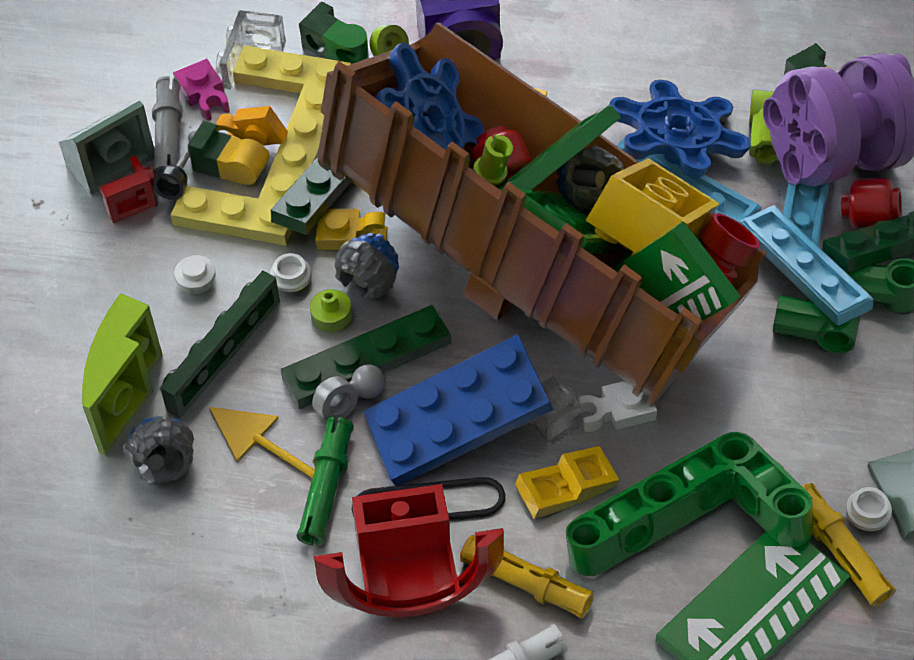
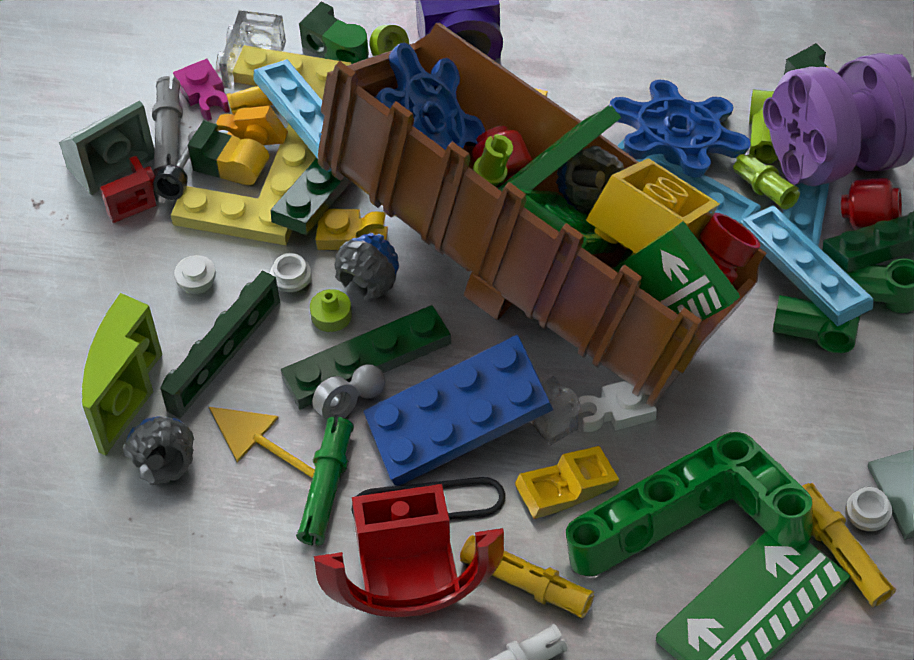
none -> yellow pin [227,86,273,115]
none -> medium azure tile [254,59,331,172]
none -> lime axle [733,154,800,210]

